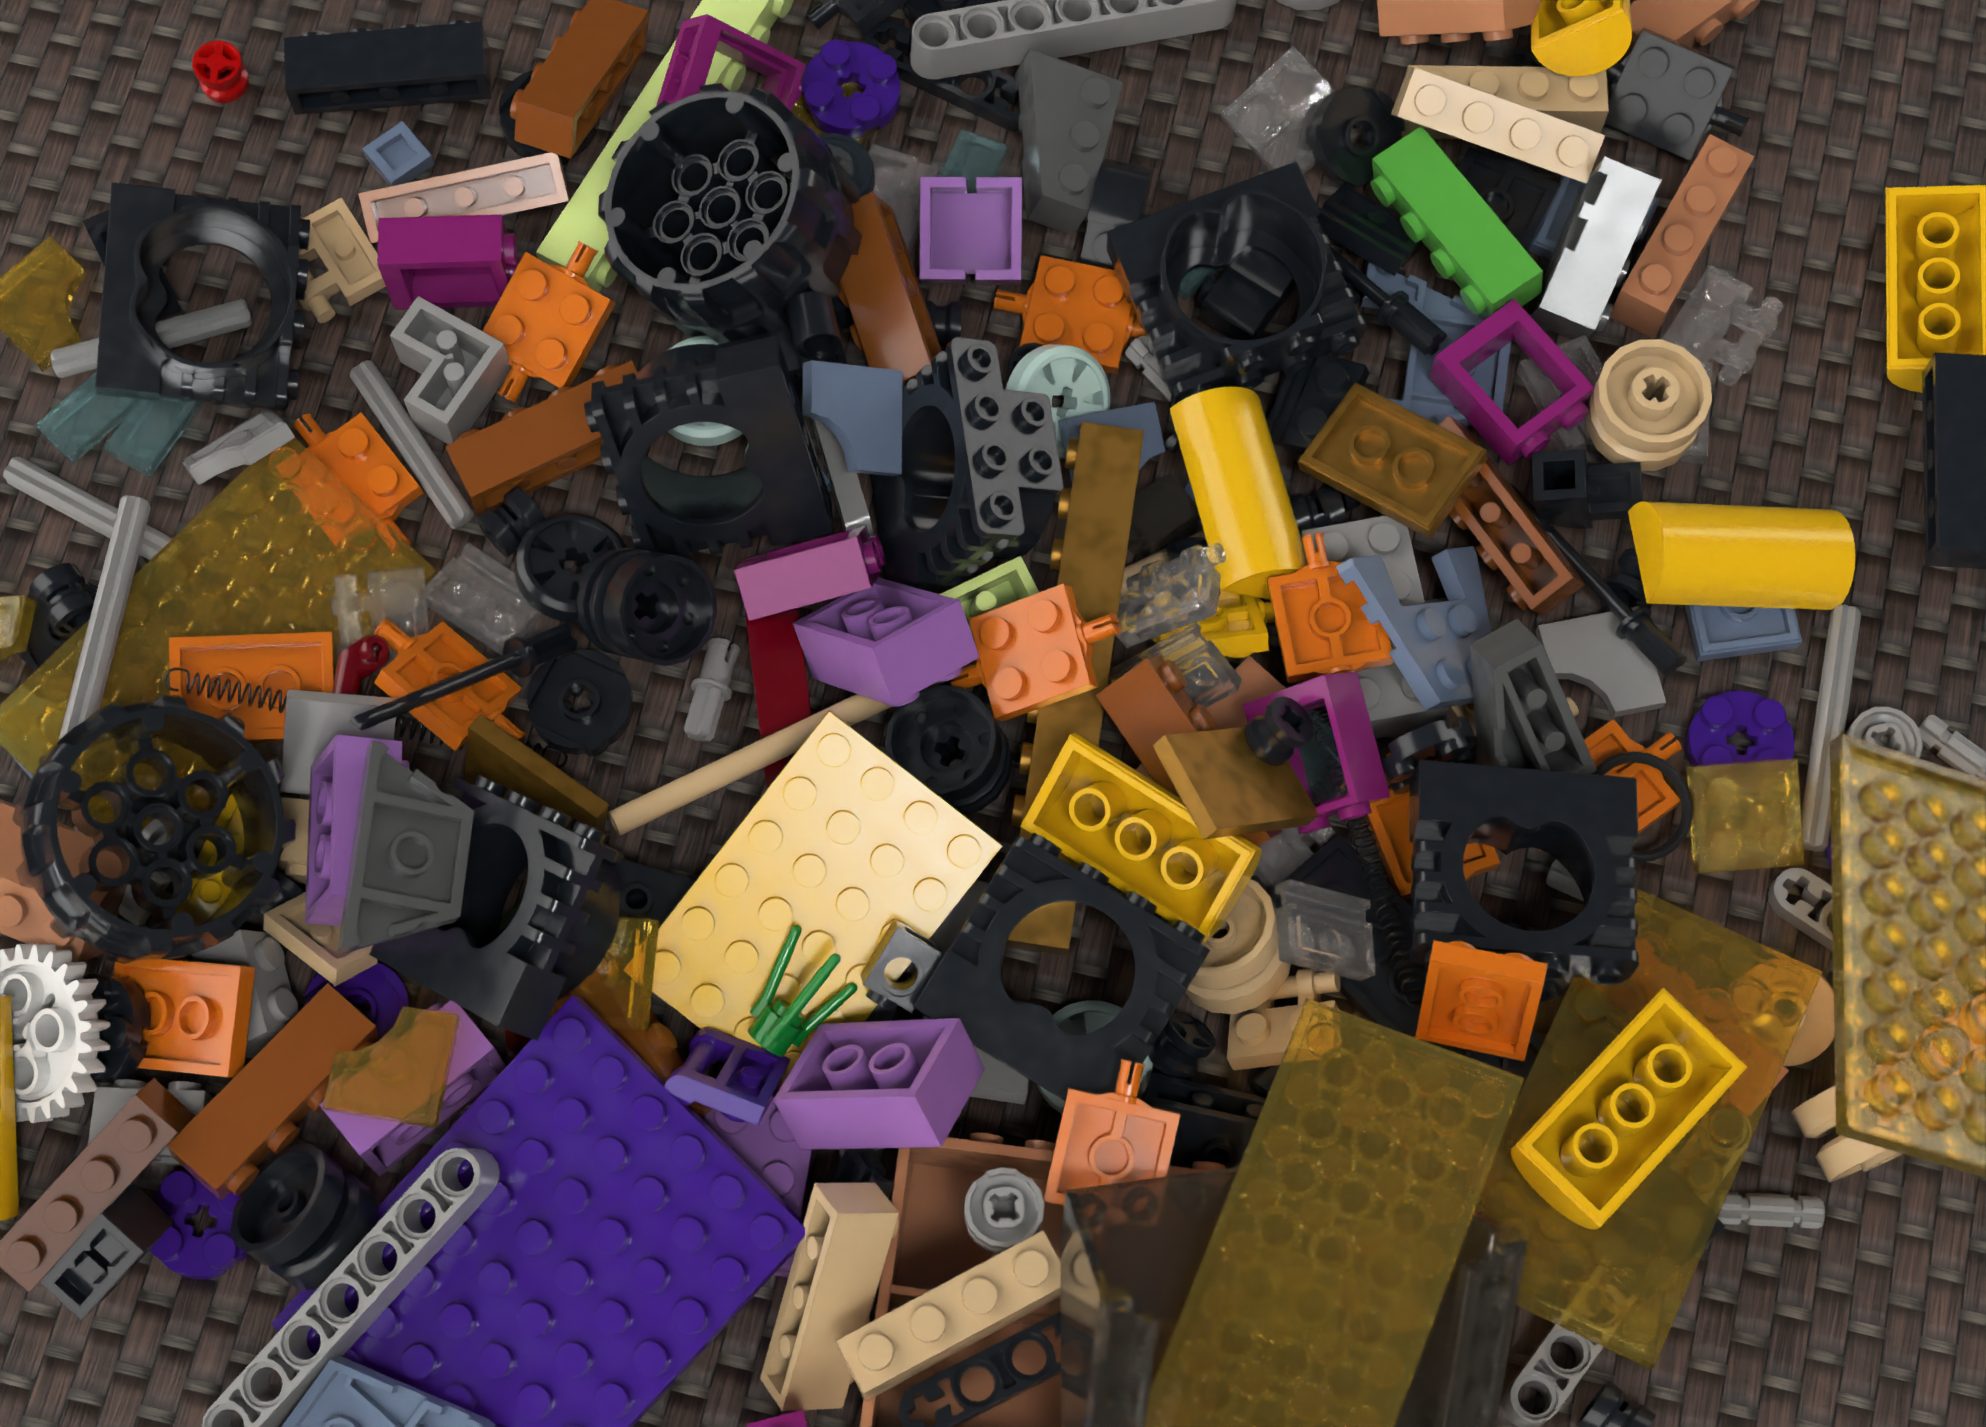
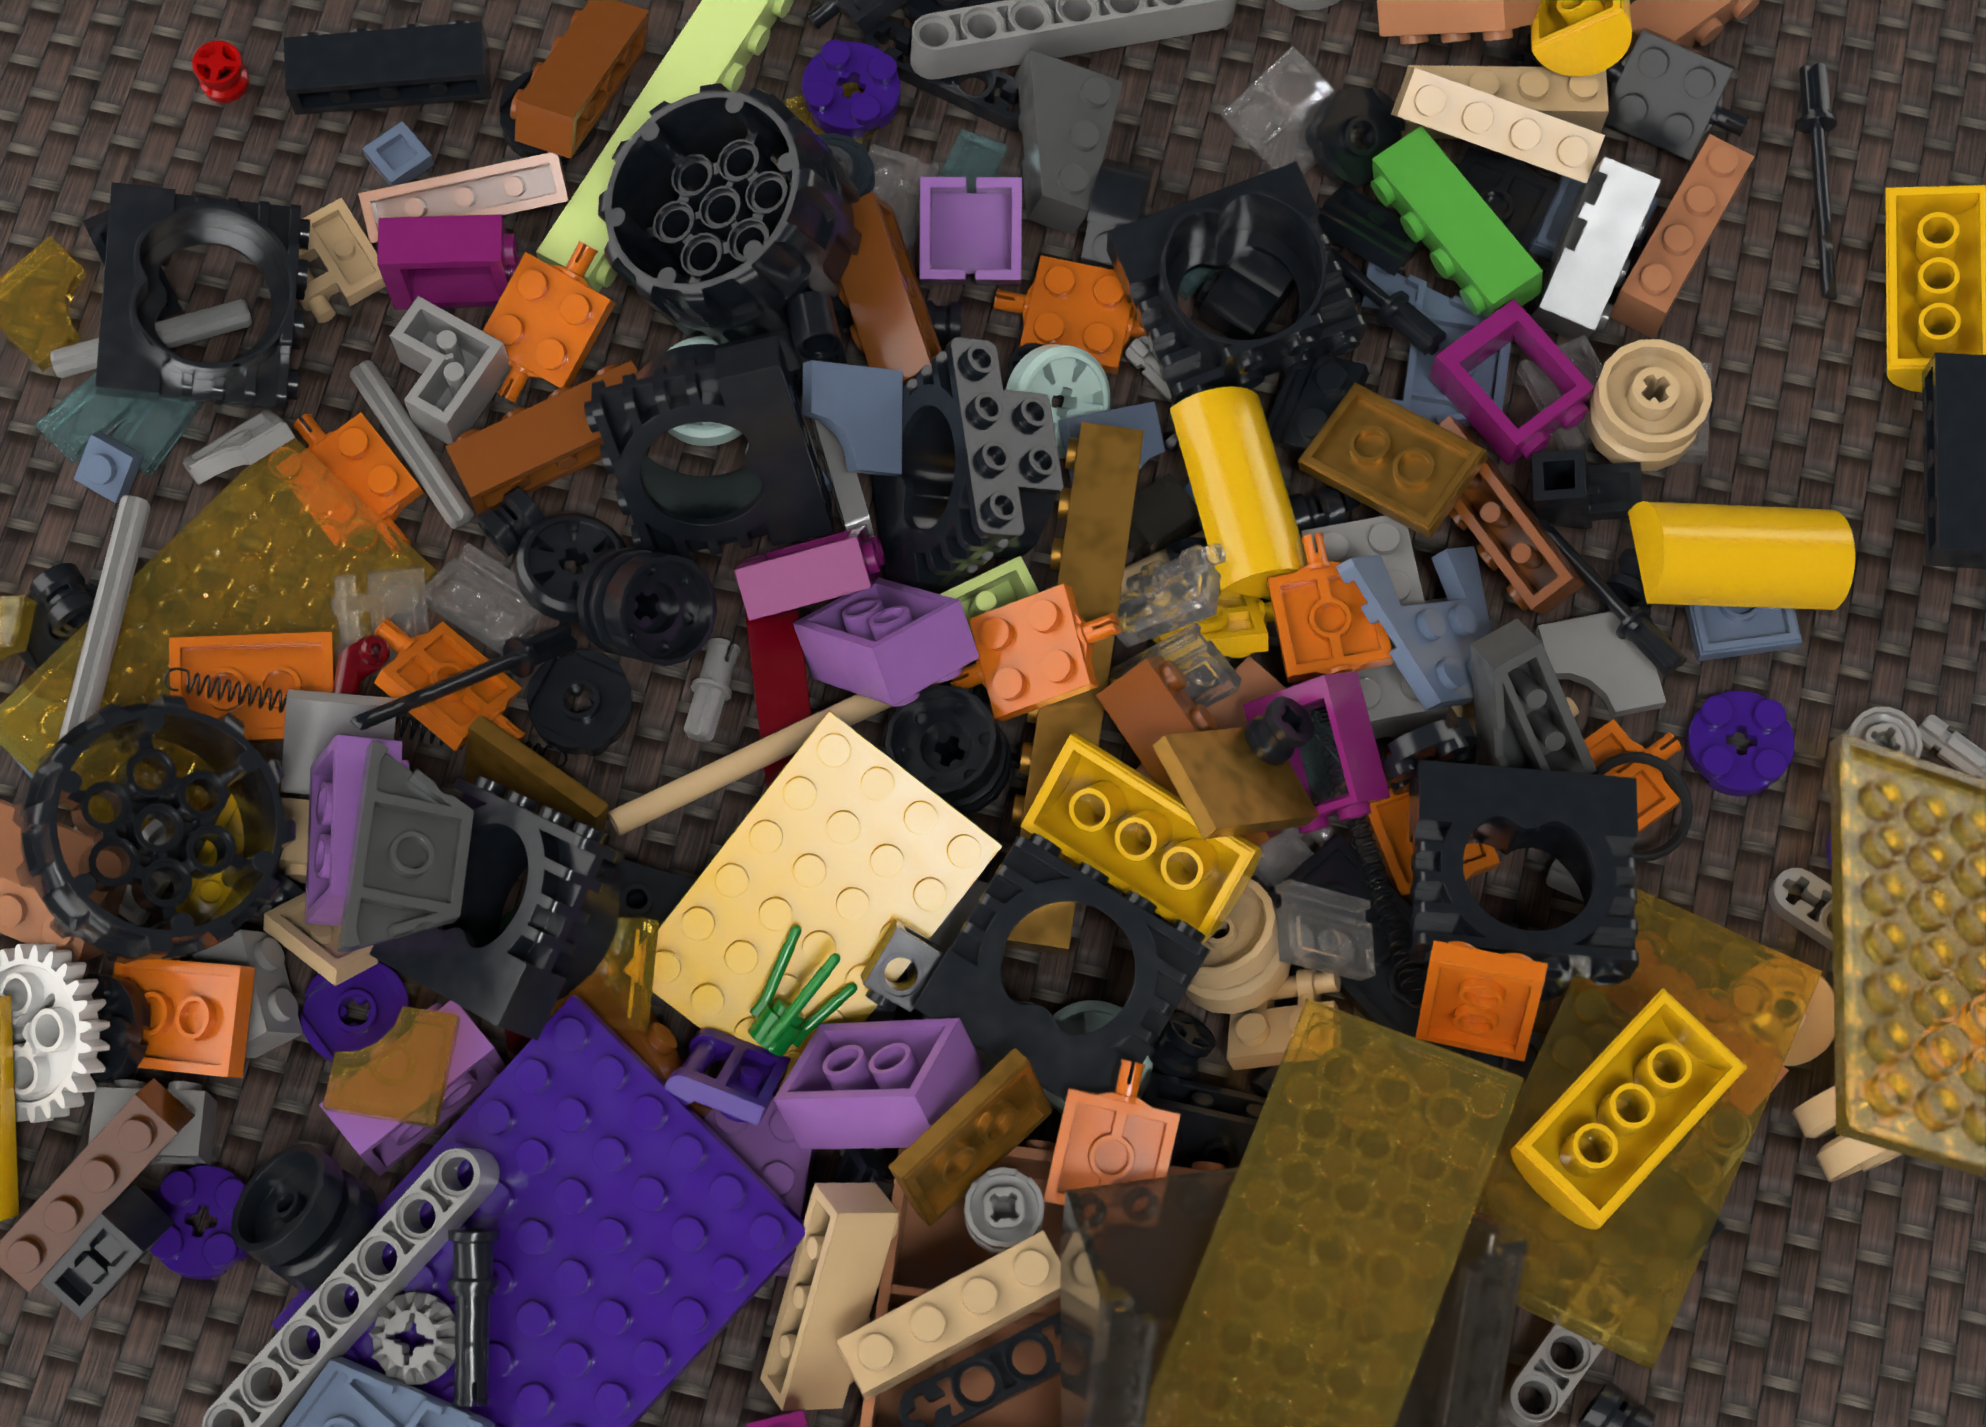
light grey axle [3,457,186,566] -> none
dark orange brick [167,983,379,1201] -> none
magenta window [656,14,805,157] -> none
clear plate [1662,264,1784,386] -> none
clear yellow plate [1687,758,1804,873] -> none
light grey axle [1713,1192,1825,1229] -> none
light grey axle [1797,604,1862,852] -> none
none -> sand blue plate [74,432,144,503]
none -> light grey gear [368,1292,455,1385]
none -> black pin [447,1228,499,1407]
none -> pearl gold tile [888,1048,1053,1226]
none -> black piece [1797,63,1837,300]

